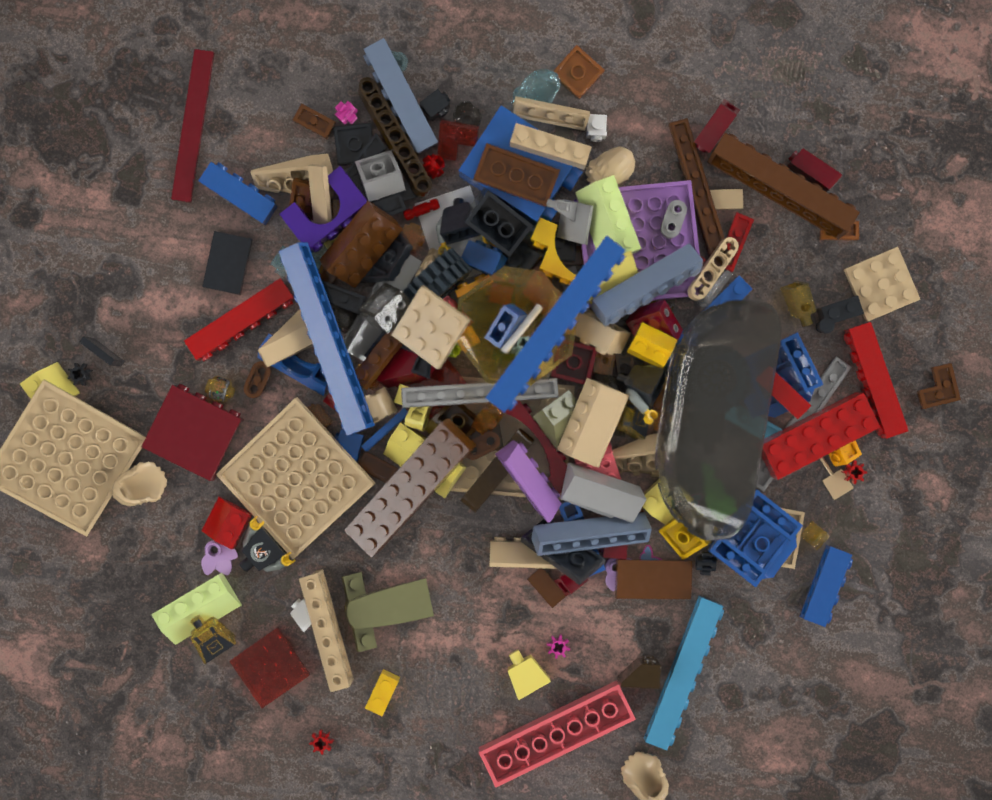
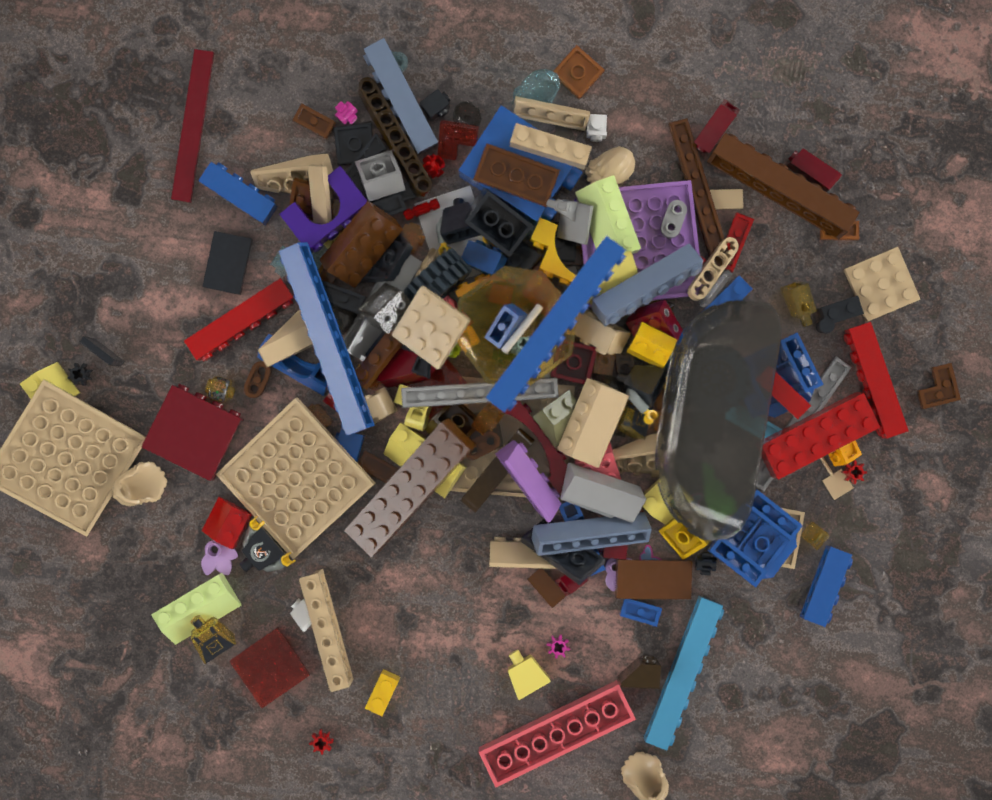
olive slope [341,572,434,652] -> none
blue tile [361,408,408,451] -> none
none -> blue plate [619,599,662,627]

